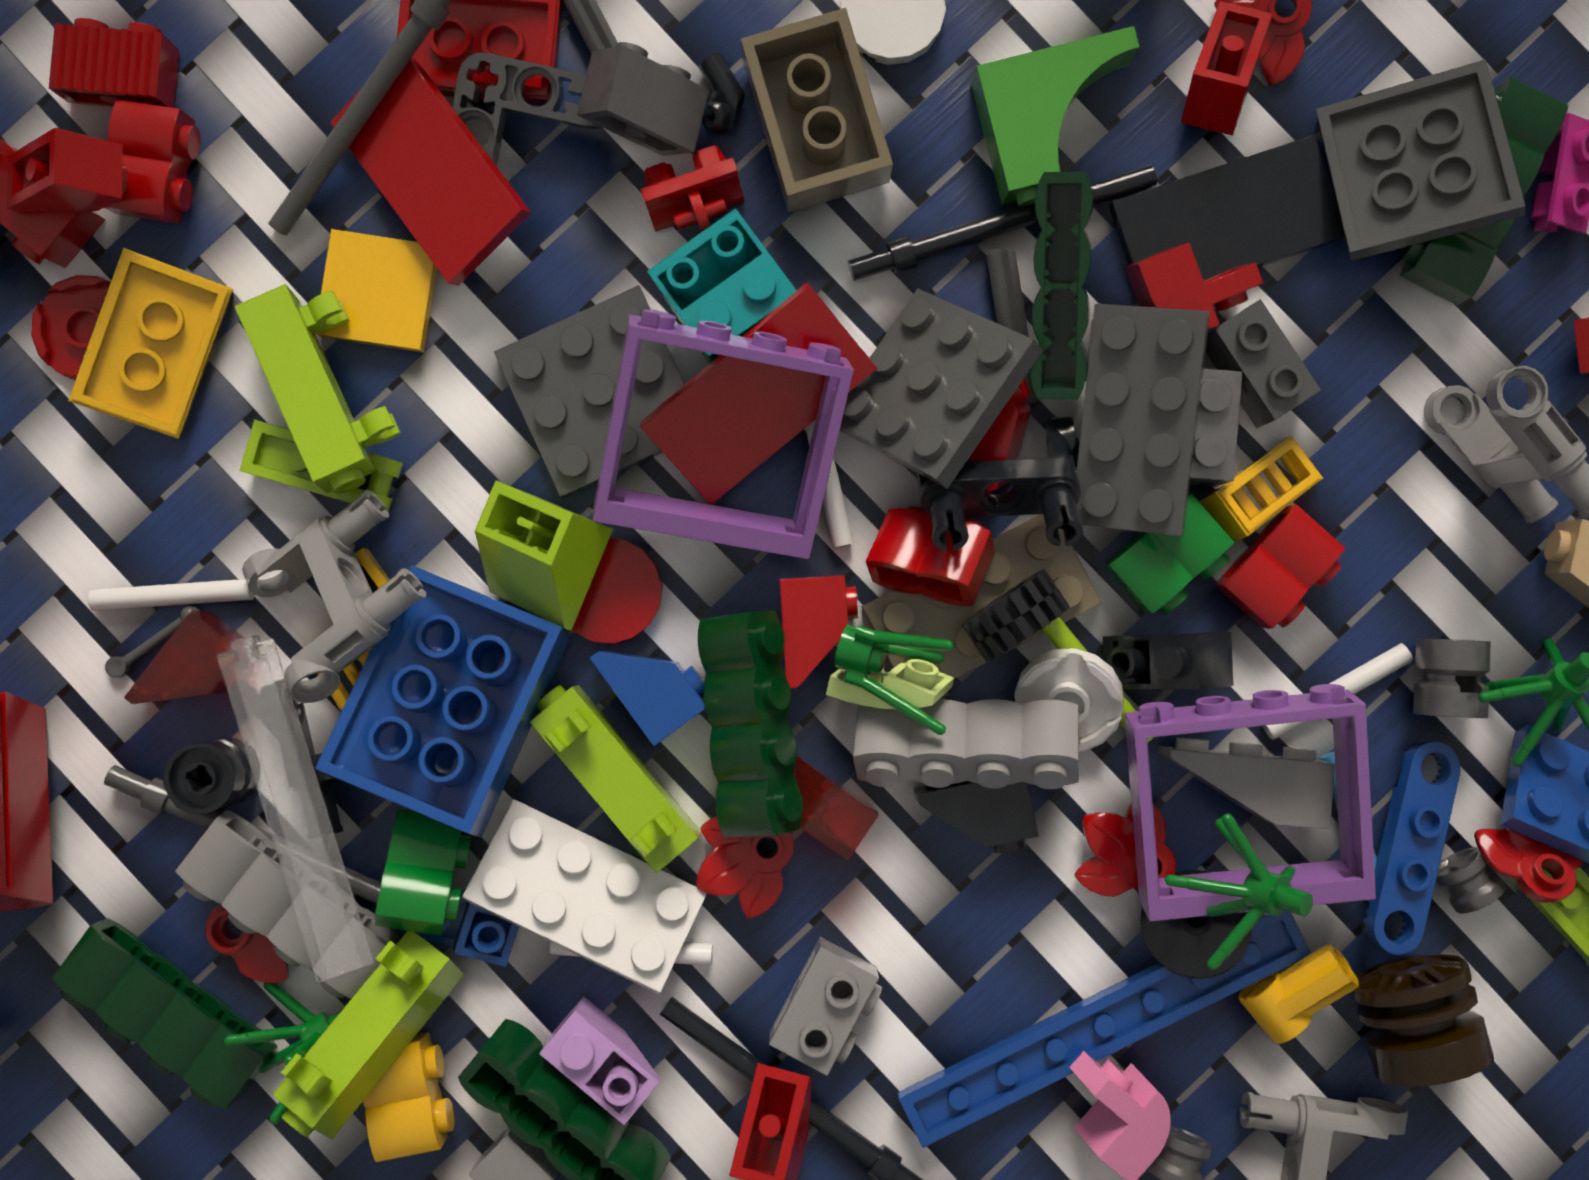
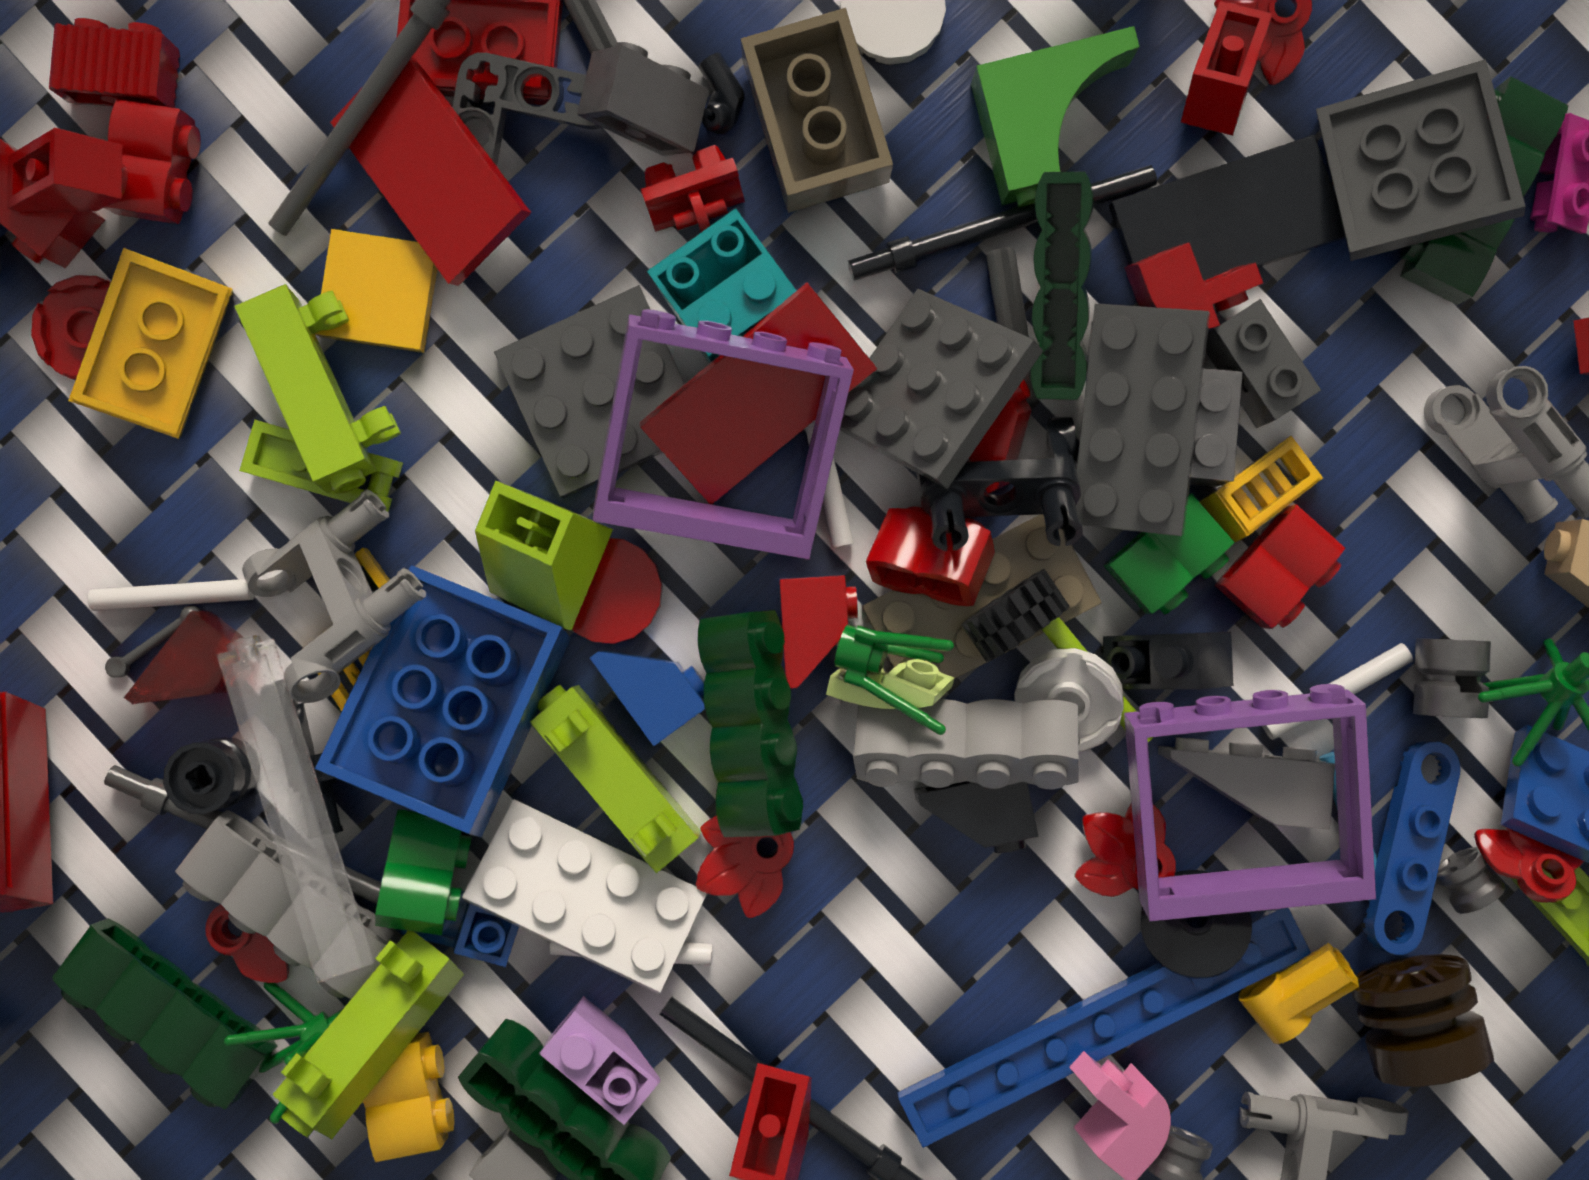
light grey brick [769,937,882,1076] -> none
clear red slope [794,754,879,861] -> none
green plant [1164,813,1313,970] -> none

